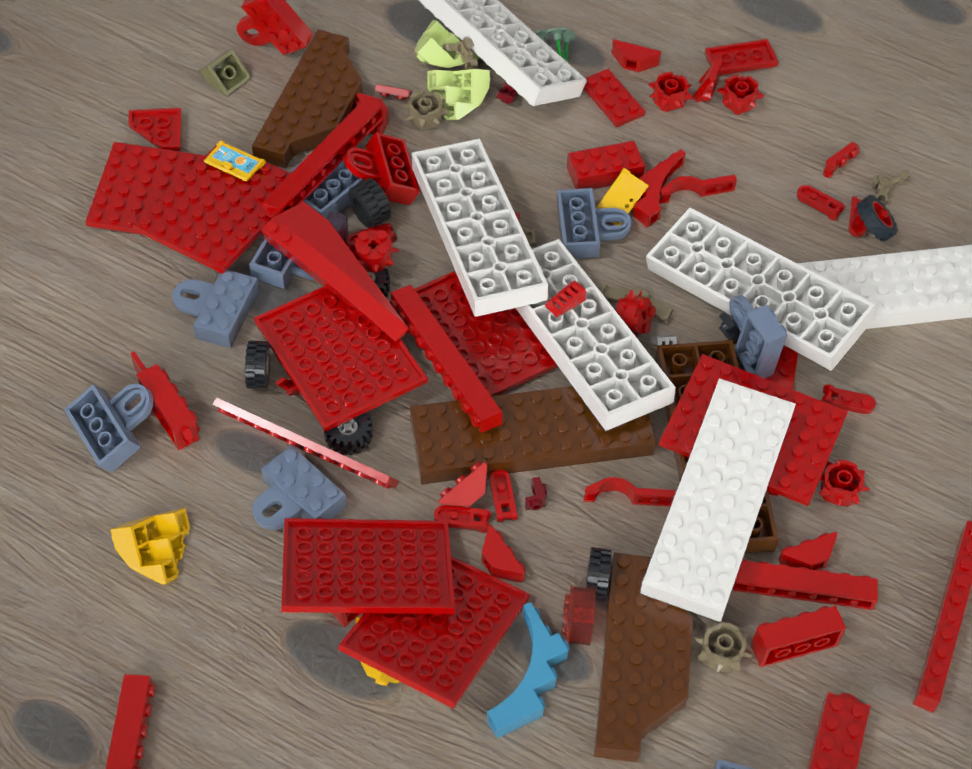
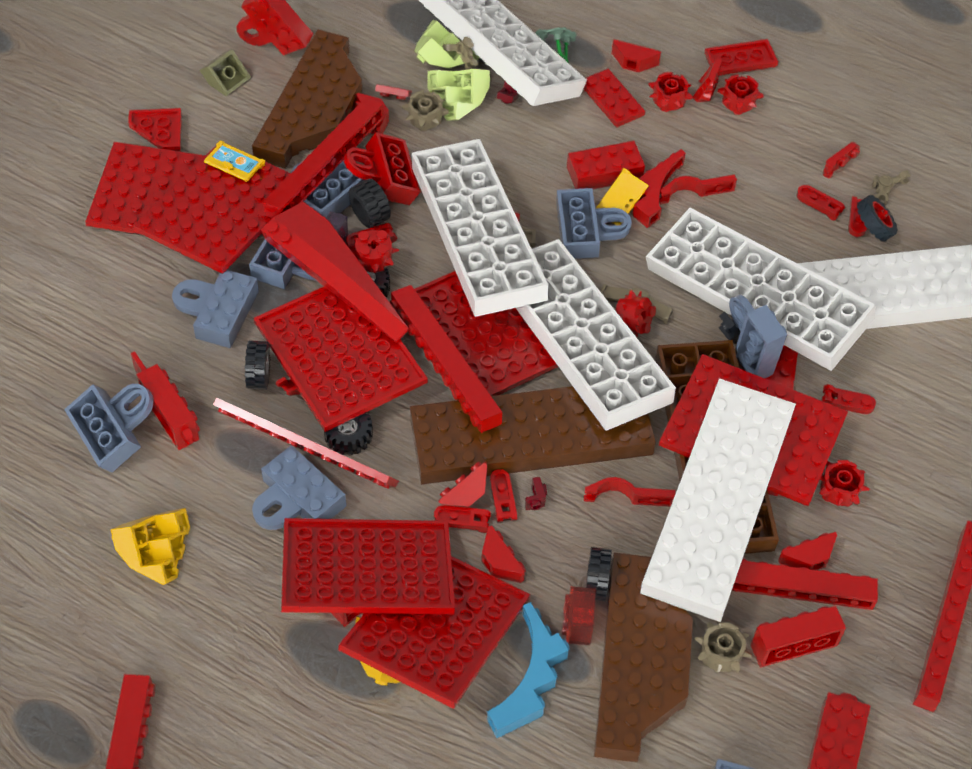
red slope [545,280,586,317] -> none
light grey tile [651,335,677,345] -> none

